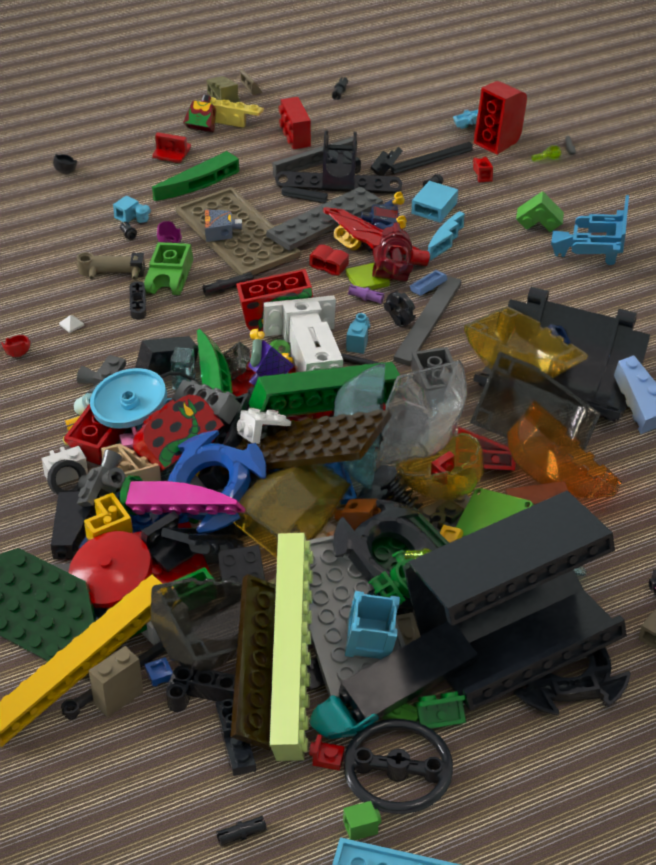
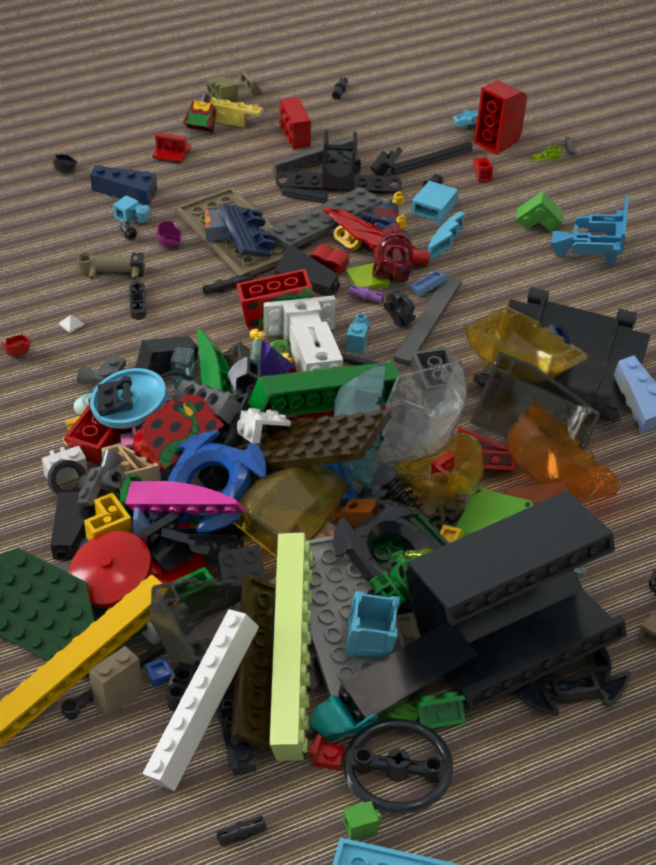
bright green brick [144,242,194,295] -> none
green slope [152,151,239,201] -> none
none -> dark blue wedge [90,165,158,206]
none -> black plate [98,376,133,417]
none -> medium blue slope [133,508,151,537]
none -> white brick [143,609,259,791]
none -> dark blue hinge [219,203,277,258]
none -> black brick [225,357,261,397]
none -> black slope [274,245,340,296]

